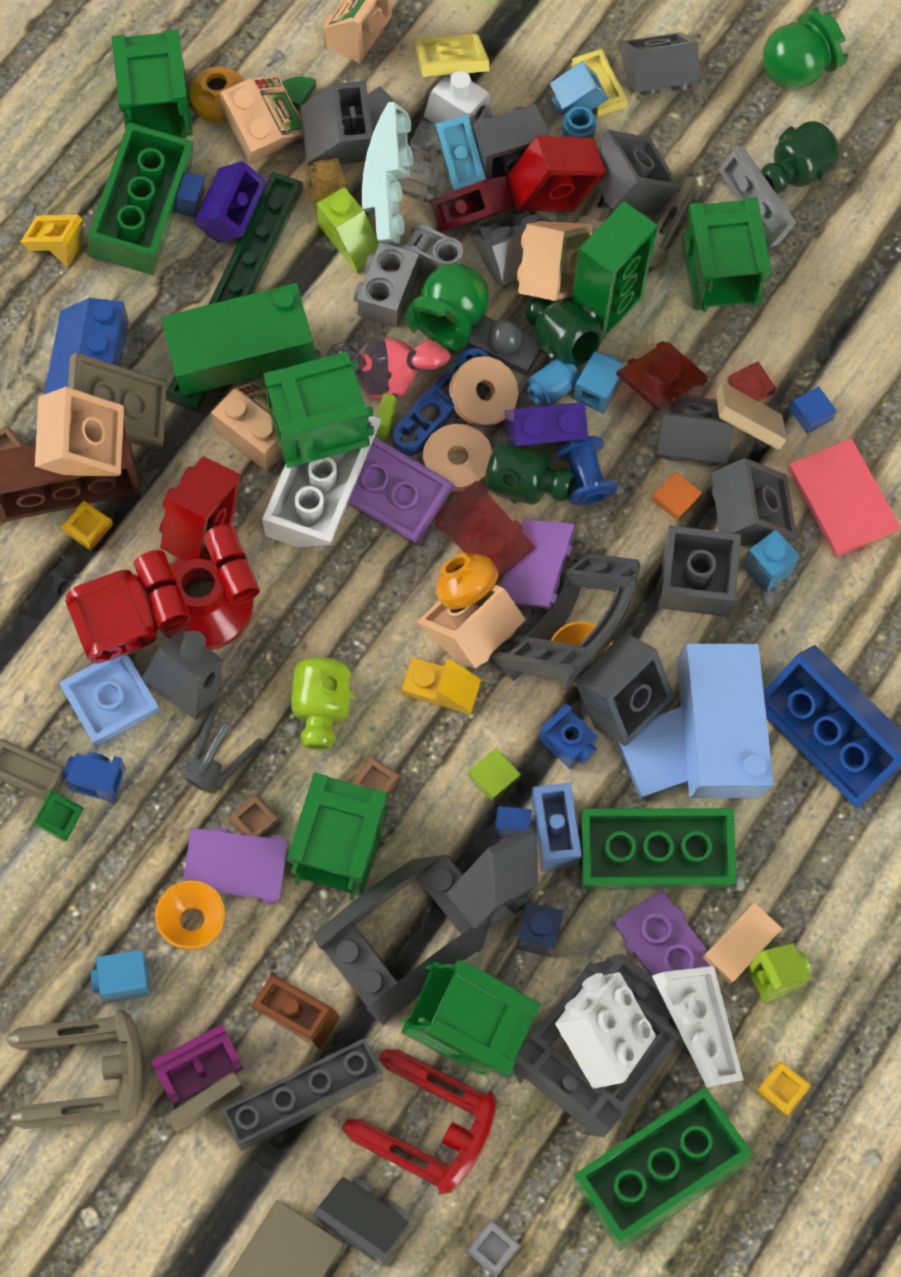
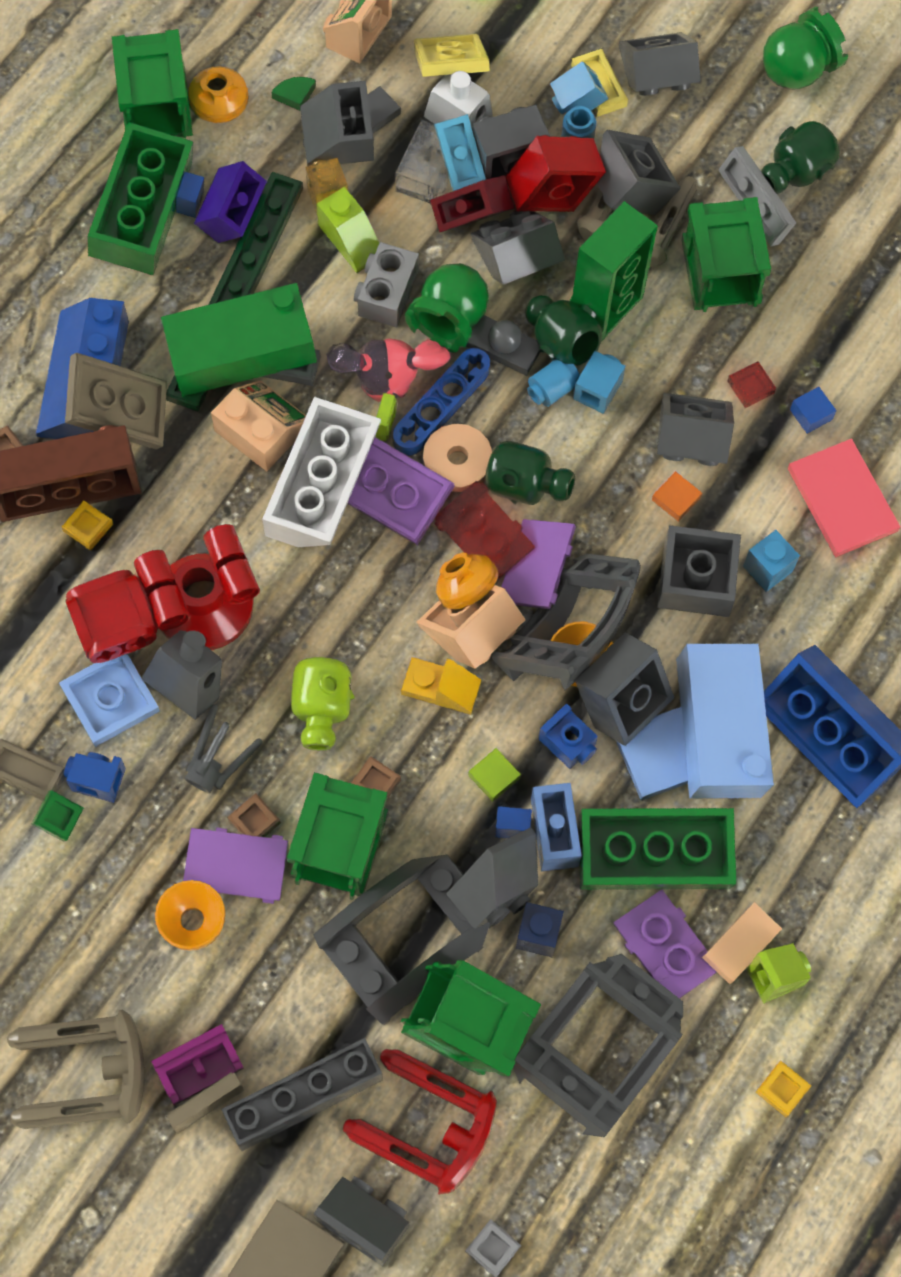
yellow slope [20,214,84,267] -> none
light nougat slope [35,387,124,476] -> none
dark azure brick [91,949,151,1003] -> none
red brick [159,456,241,562] -> none
light nougat slope [219,75,304,163] -> none
dark orange slope [251,974,340,1049] -> none
green container [263,351,374,468] -> none
light aqua slope [362,102,413,247] -> none
light grey piece [399,223,464,274] -> none
light nougat tile [449,356,519,427] -> none
dark purple brick [505,402,588,446] -> none
light nougat slope [517,221,593,301] -> none
white brick [555,972,656,1088] -> none
blue hose [556,436,617,506] -> none
green brick [574,1087,753,1252] -> none
clear red piece [616,341,708,410] -> none
white wing [652,966,744,1088] -> none
dark grey slope [711,458,797,546] -> none
tan tile [716,382,787,450] -> none

